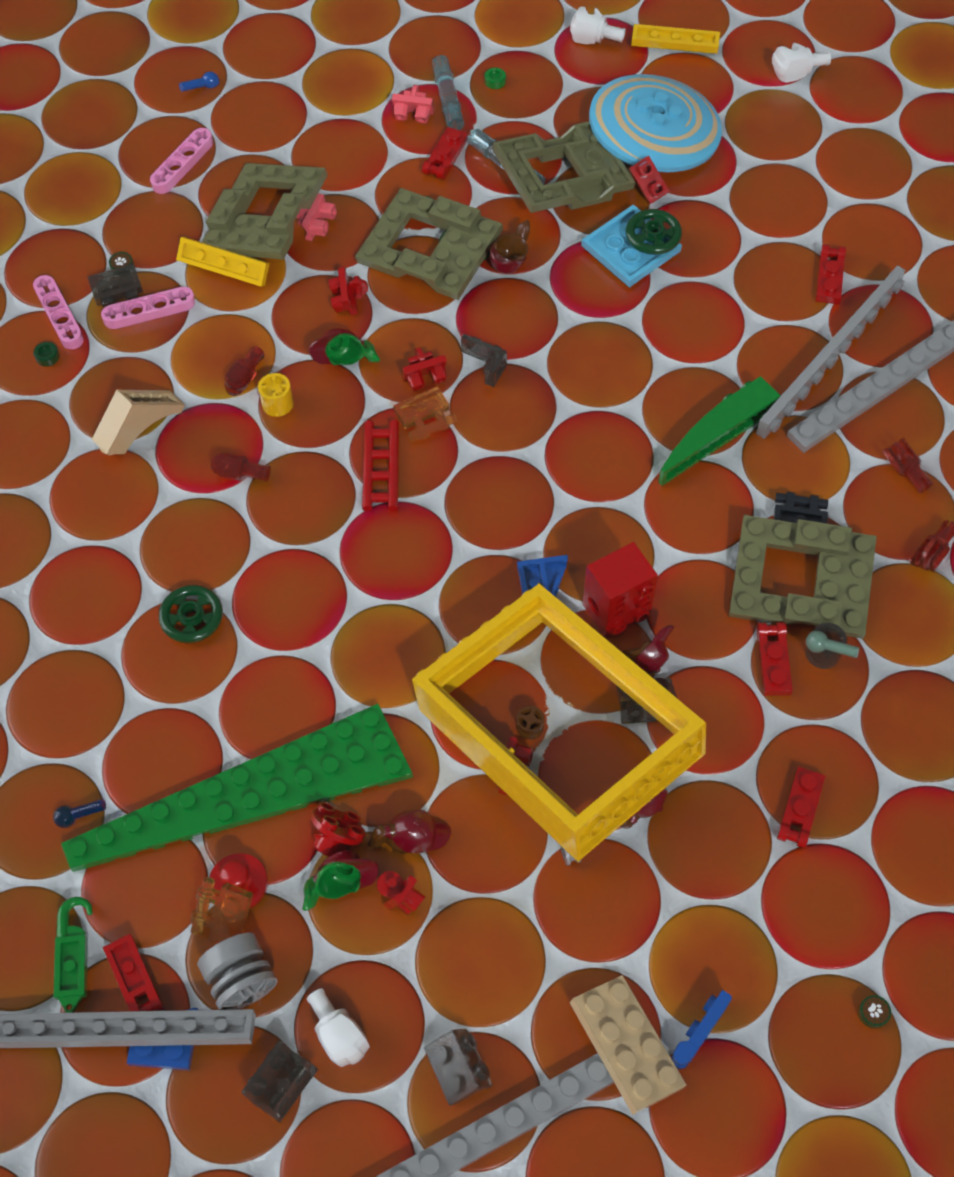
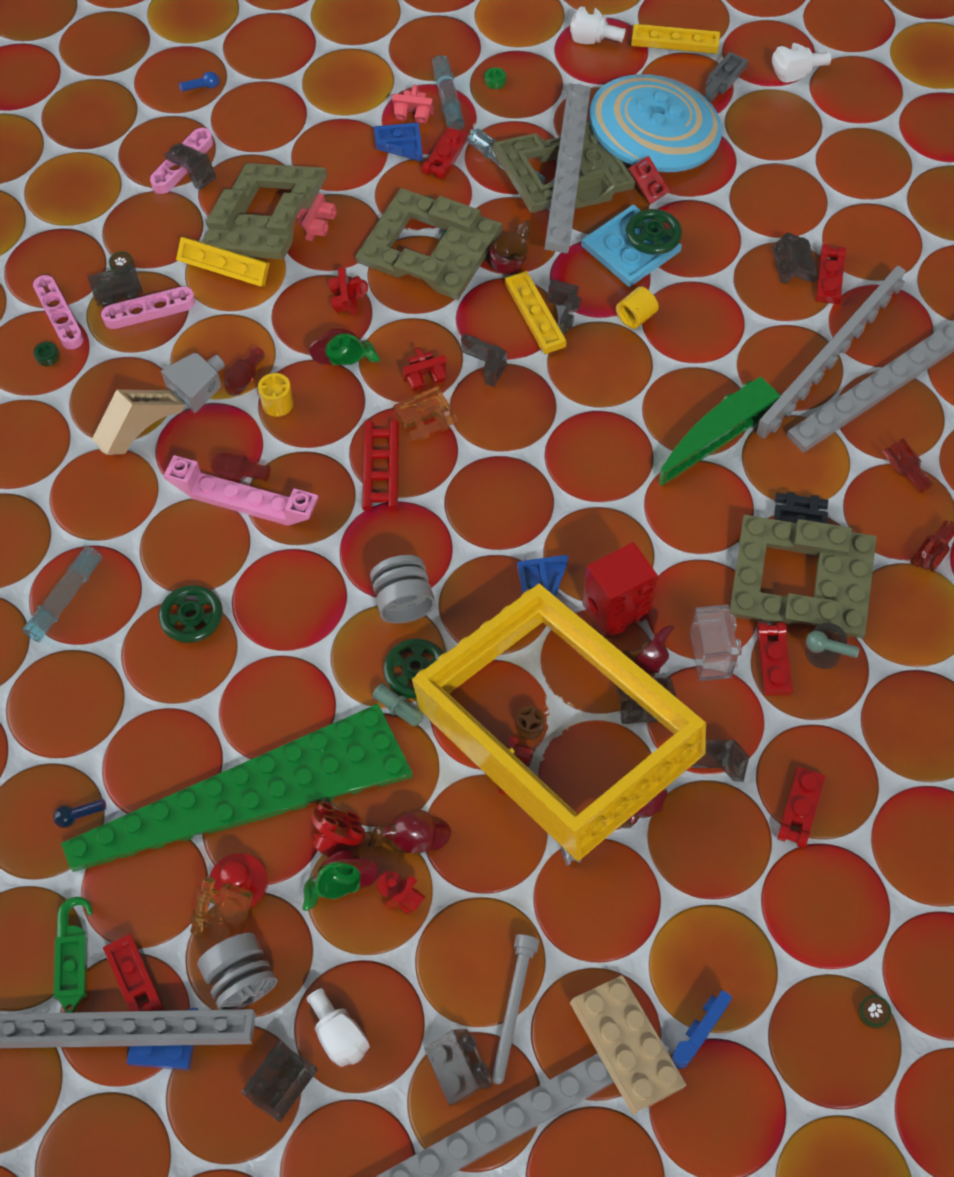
none -> clear light blue piece [22,546,103,642]
none -> light grey torso [161,353,225,413]
none -> clear smoke bracket [164,143,217,190]
none -> bright pink slope [164,455,319,526]
none -> light grey wheel [370,555,435,623]
none -> sand green axle [372,683,424,727]
none -> blue wing [374,122,423,161]
none -> dark green plate [383,638,444,699]
none -> light grey piece [492,934,539,1084]
none -> yellow plate [505,271,566,355]
none -> light grey plate [544,83,591,254]
none -> clear smoke bracket [548,279,582,336]
none -> yellow piece [616,287,659,329]
none -> clear piece [689,604,742,681]
none -> clear smoke bracket [691,740,750,782]
none -> dark grey hinge [704,52,749,102]
none -> clear smoke bracket [772,232,818,284]

